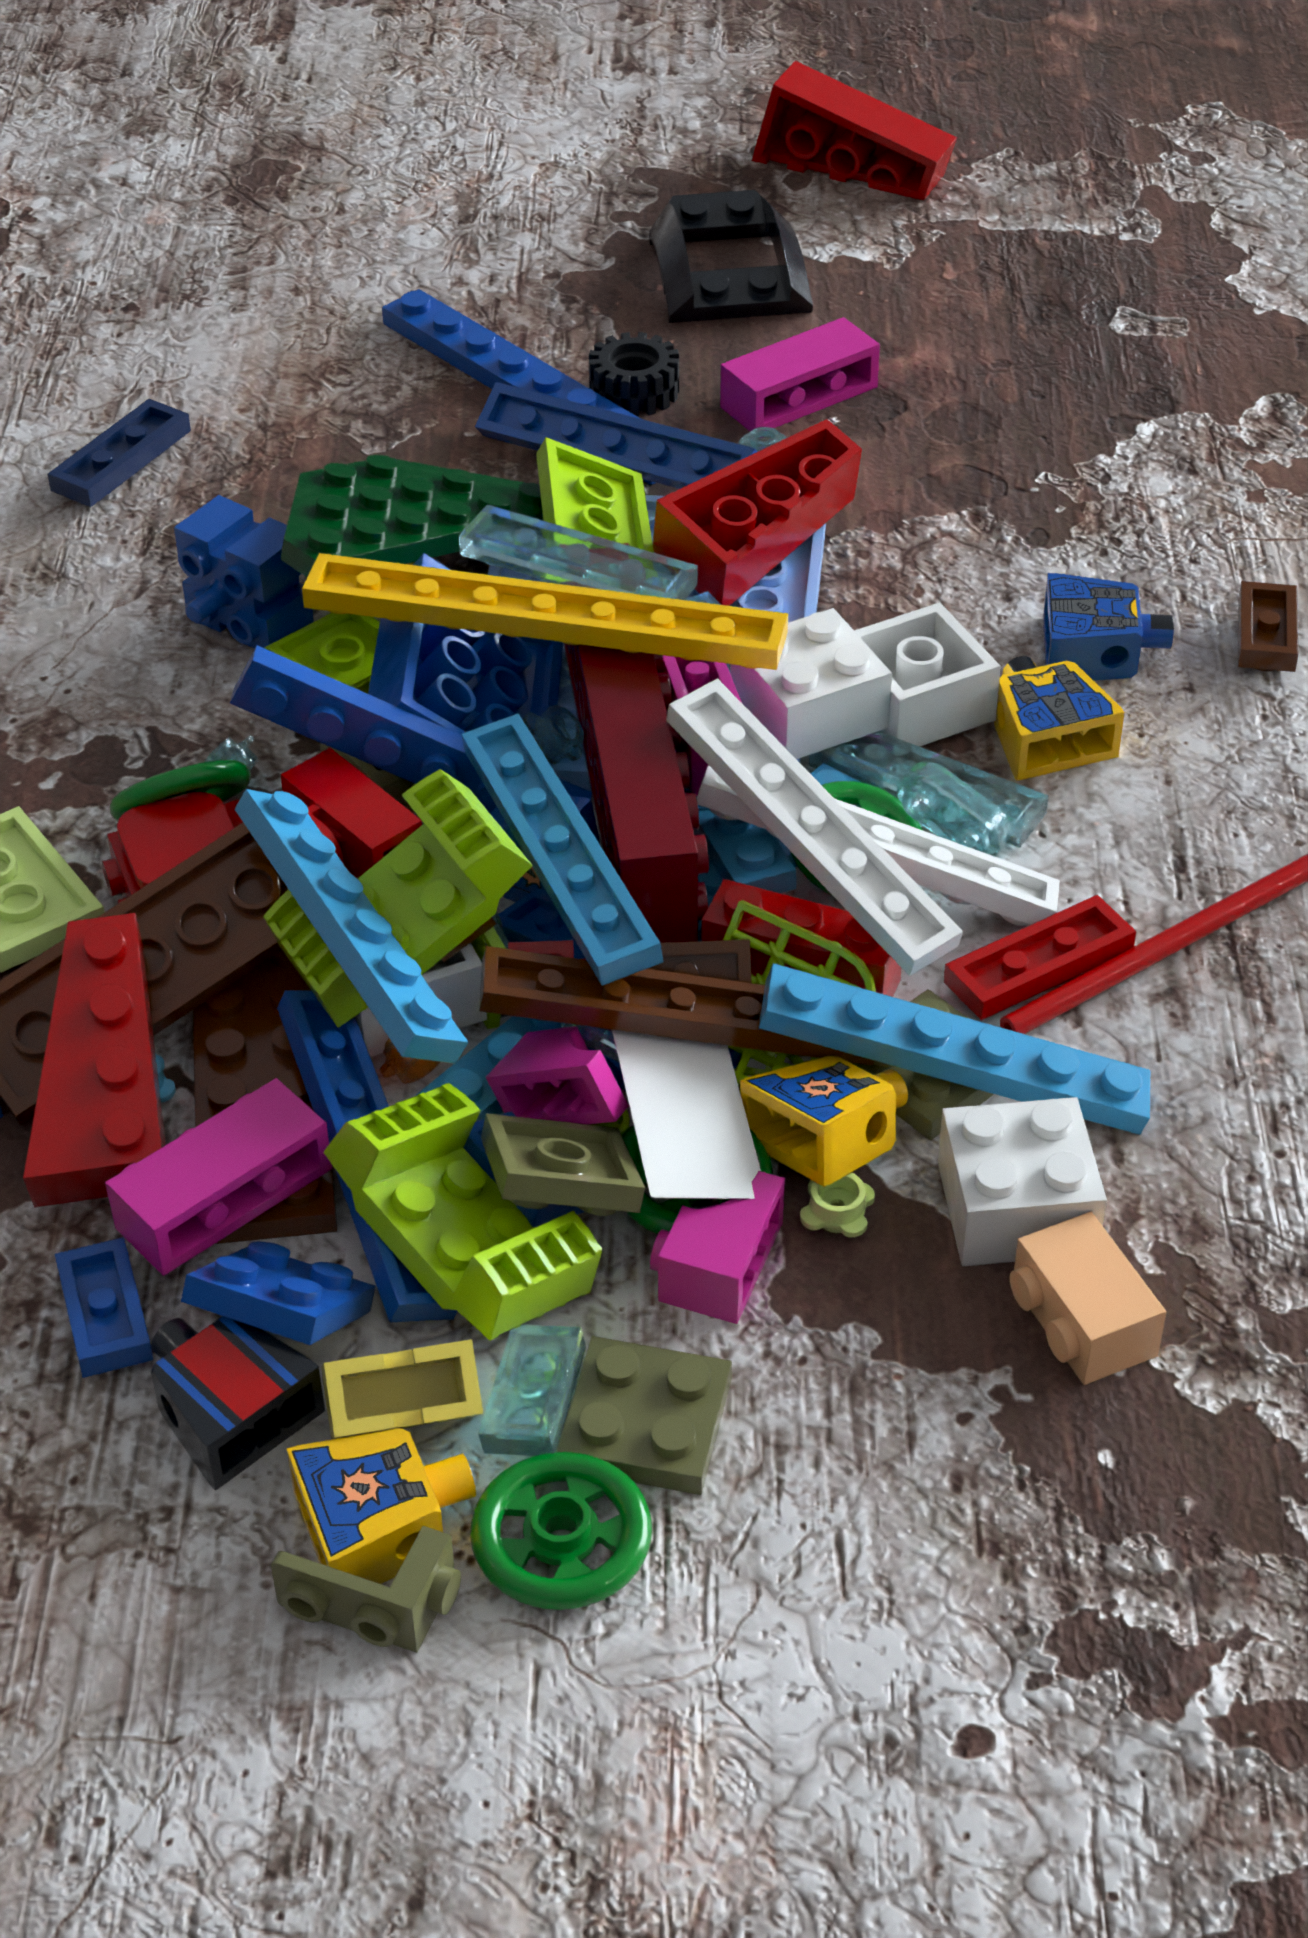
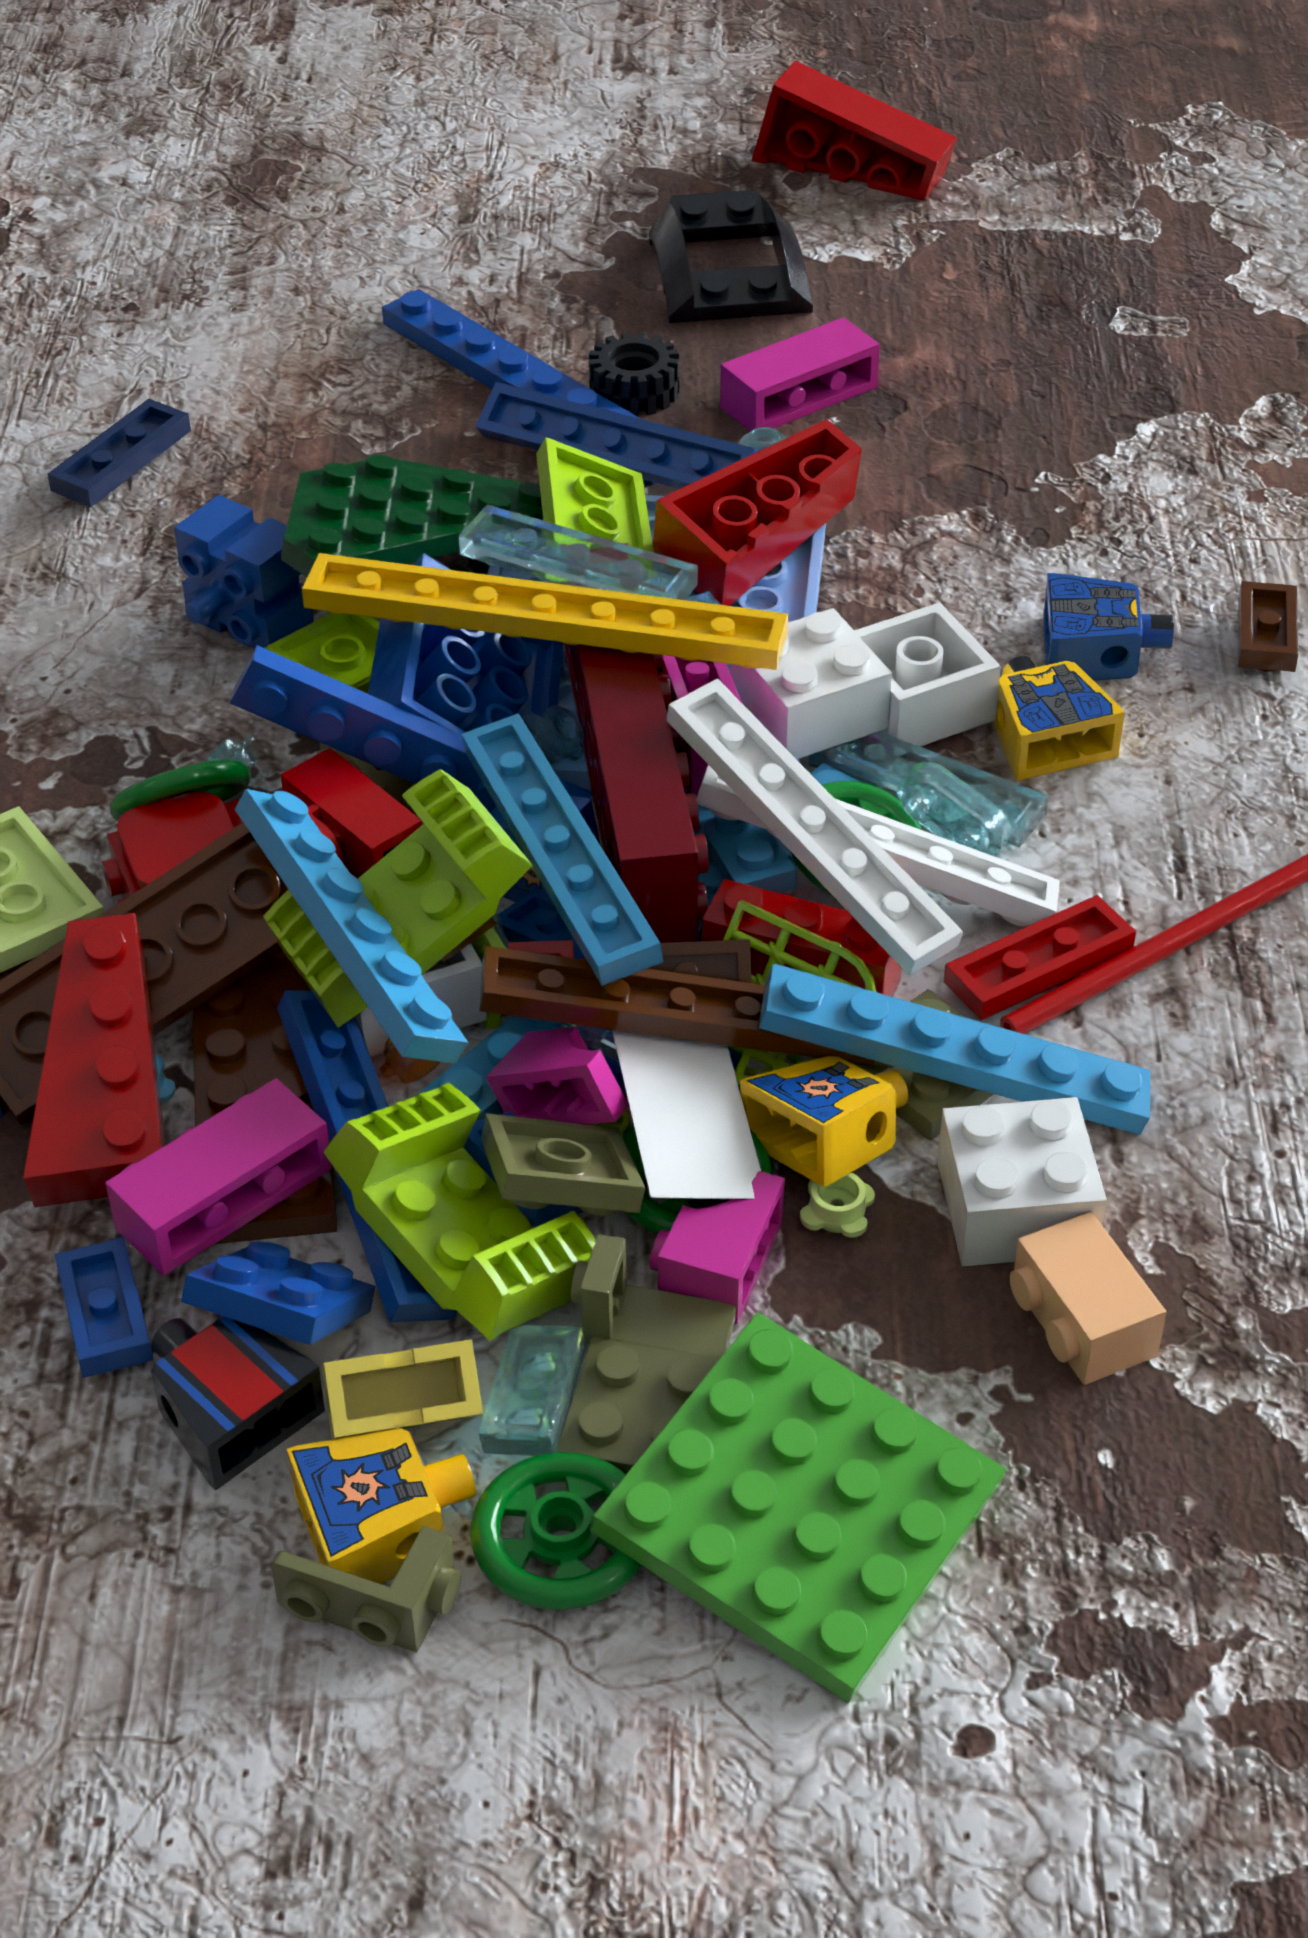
none -> olive bracket [571,1234,736,1359]
none -> bright green plate [590,1312,1007,1704]

